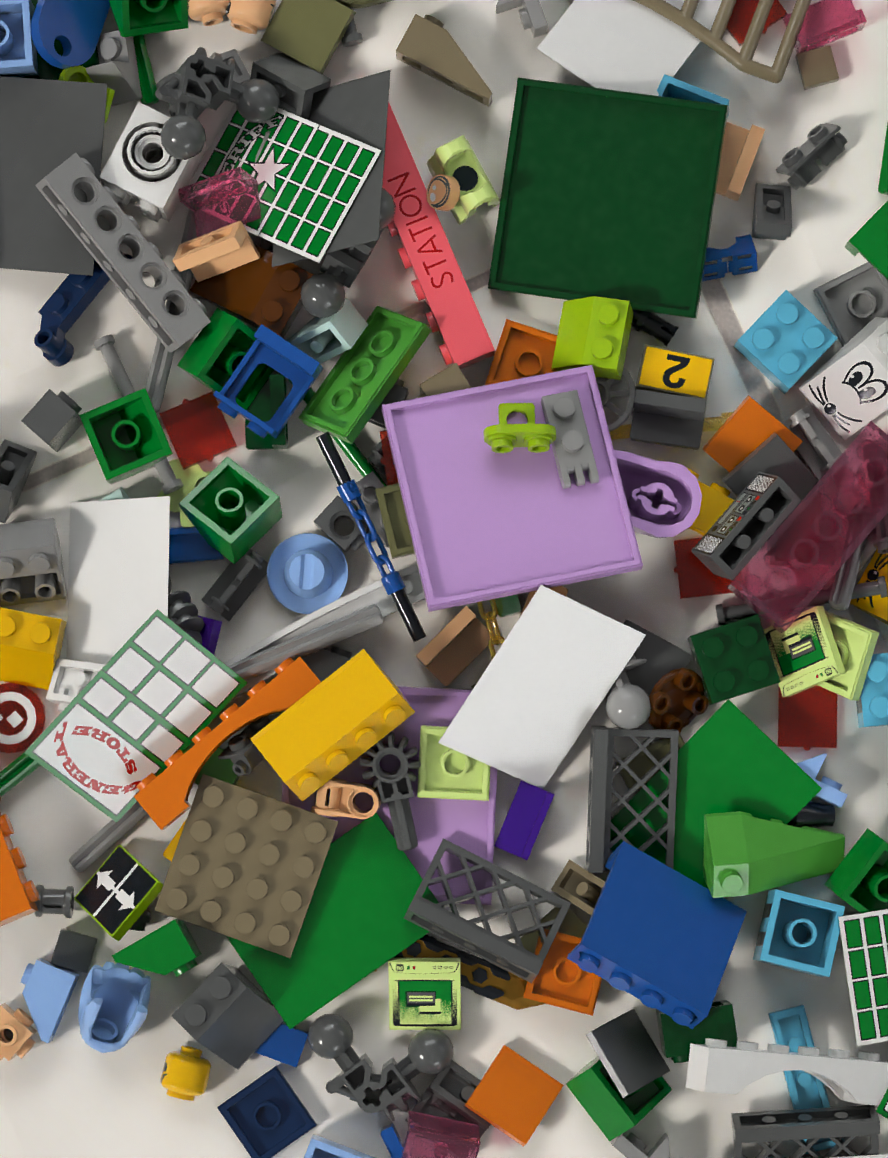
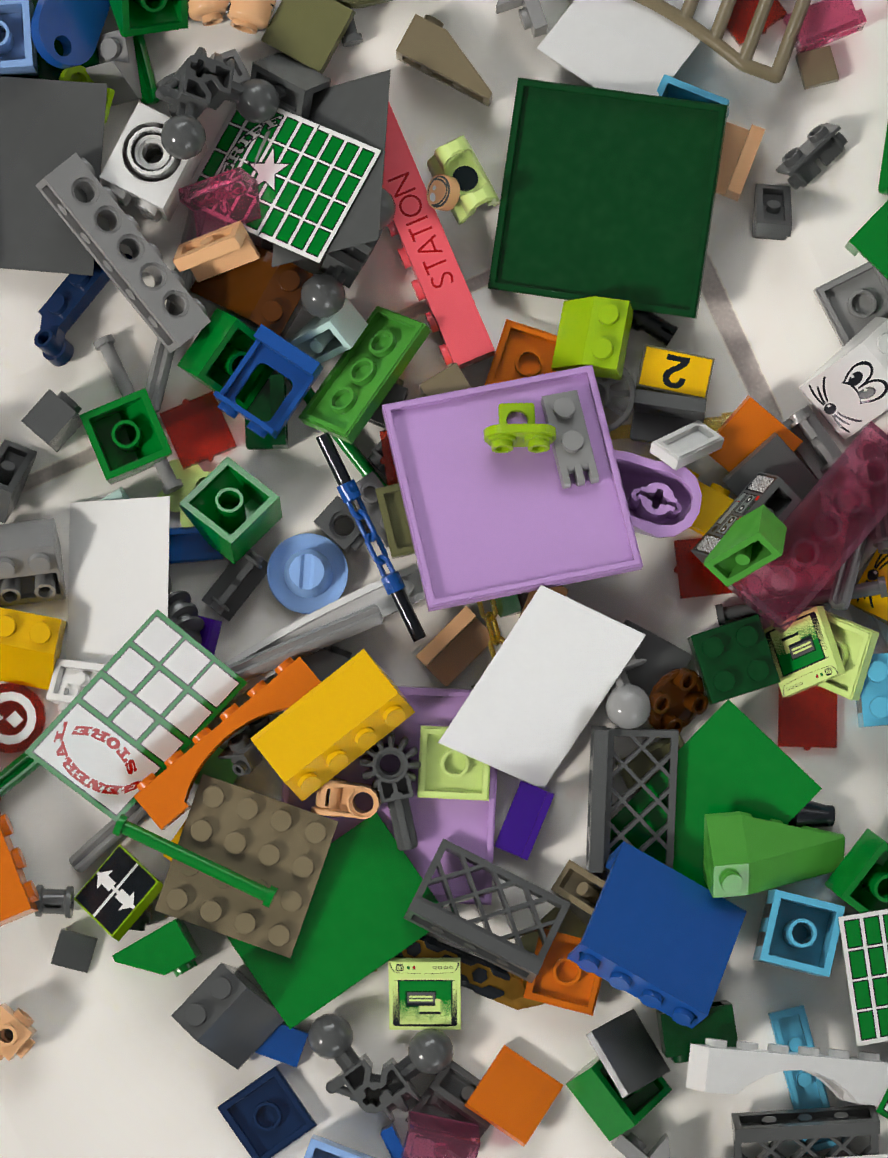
light blue slope [21,958,80,1043] -> none
light blue hair [78,961,151,1053] -> none
yellow head [160,1046,211,1101] -> none
blue piece [702,234,758,282] -> none
medium azure brick [734,290,838,394] -> none
light blue slope [796,753,848,808] -> none
none -> green bar [112,814,278,908]
none -> white tile [649,420,724,470]
none -> bright green slope [703,504,787,587]

